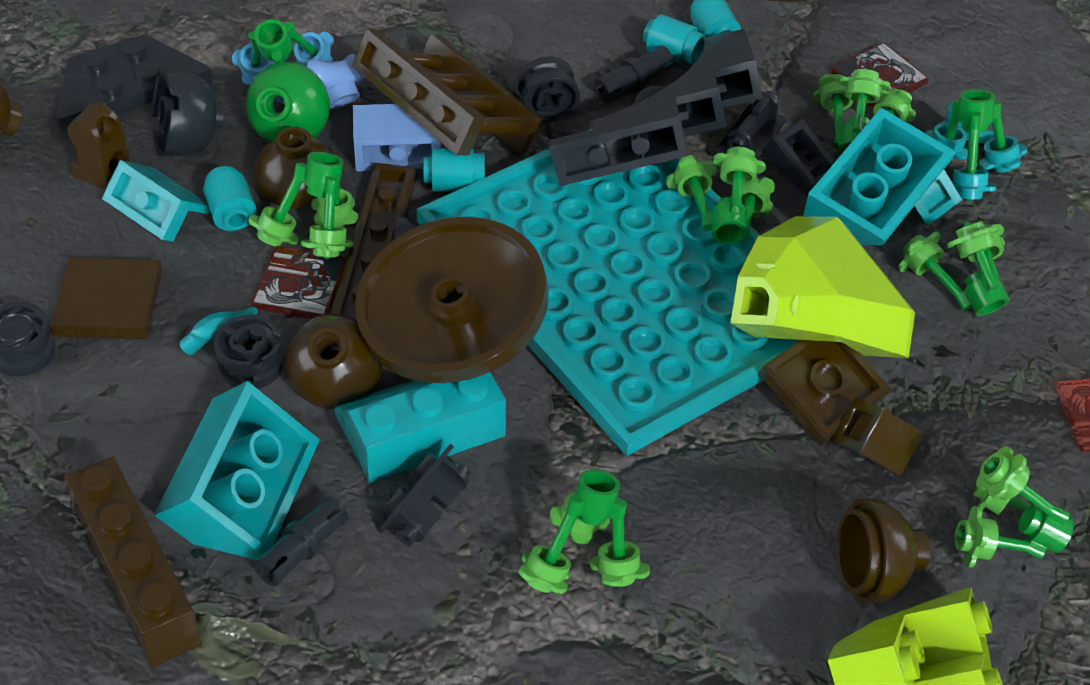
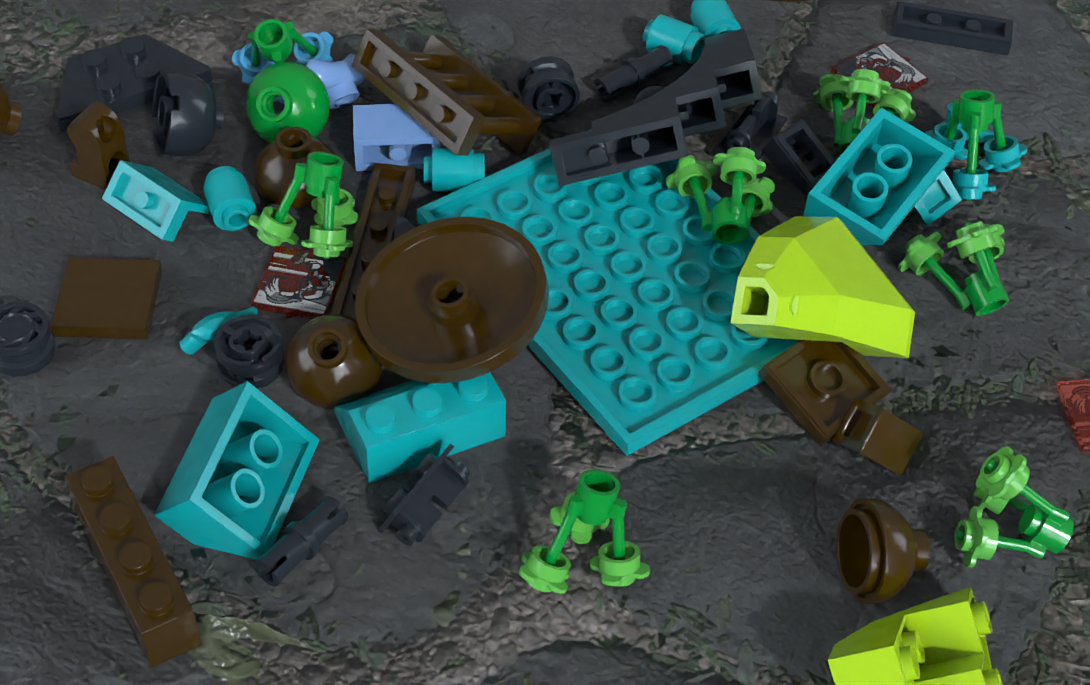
none -> black tile [891,1,1014,55]

